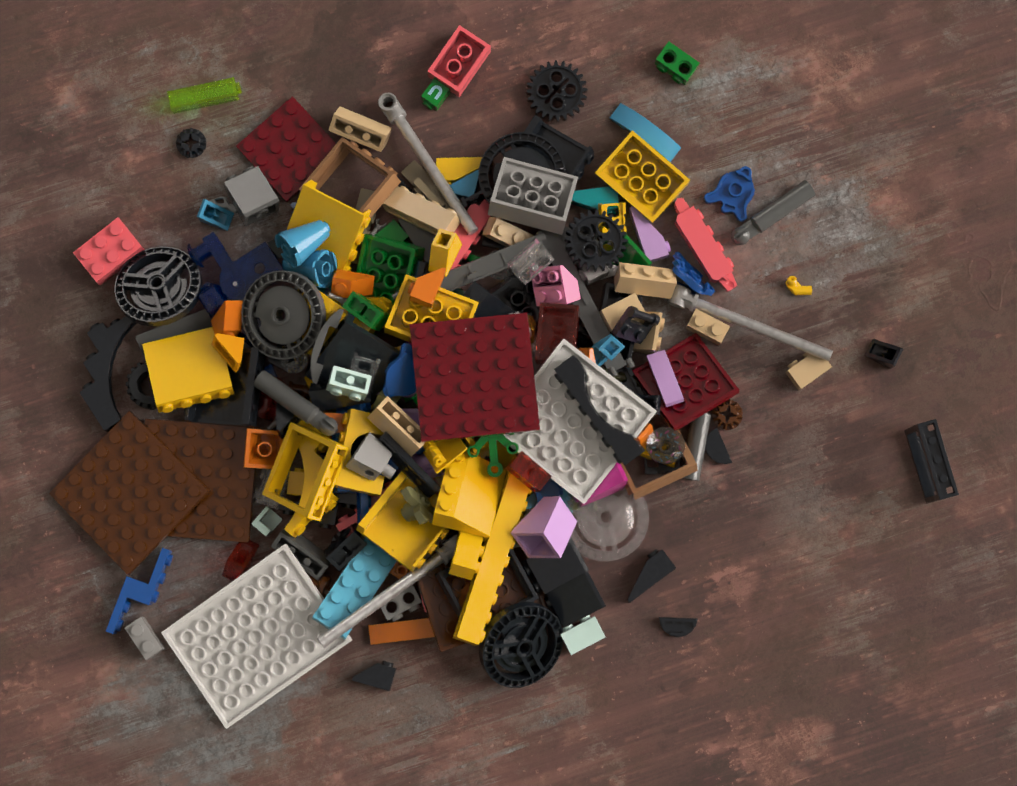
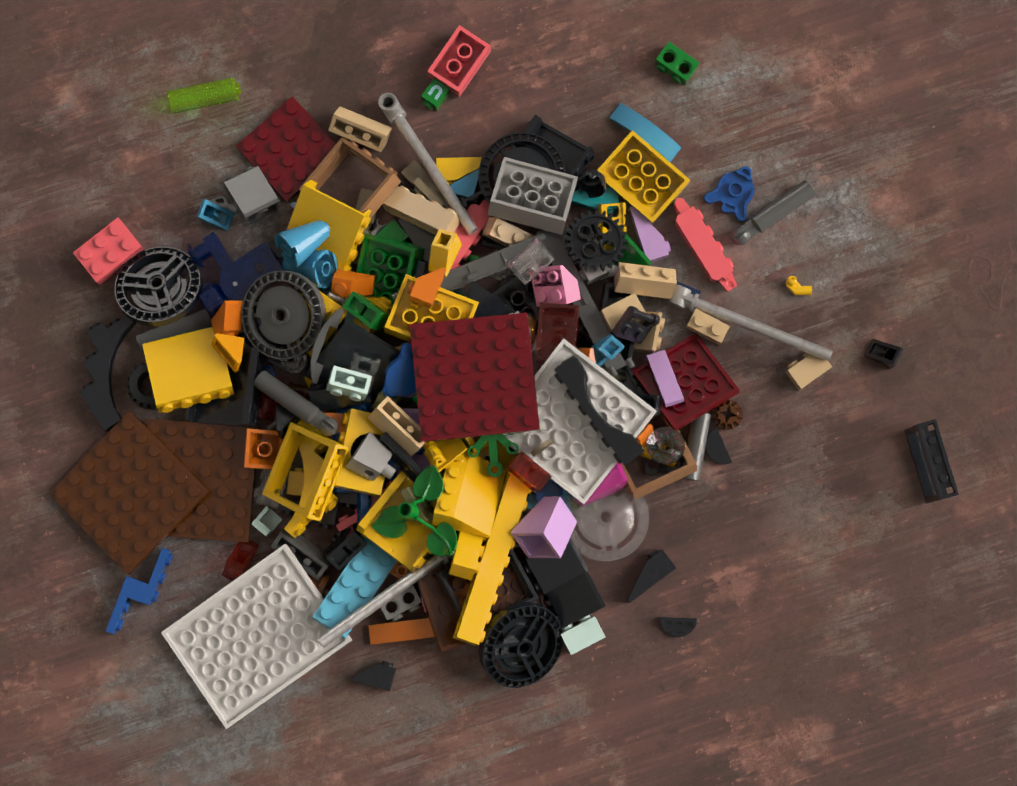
light grey brick [125,617,165,660] -> none
black gear [175,128,206,158] -> none
black gear [526,60,588,123] -> none
blue tile [672,252,715,296] -> none
none -> green plant [372,465,457,556]
none -> dark tan piece [529,437,555,459]
none -> black hair [577,169,606,198]

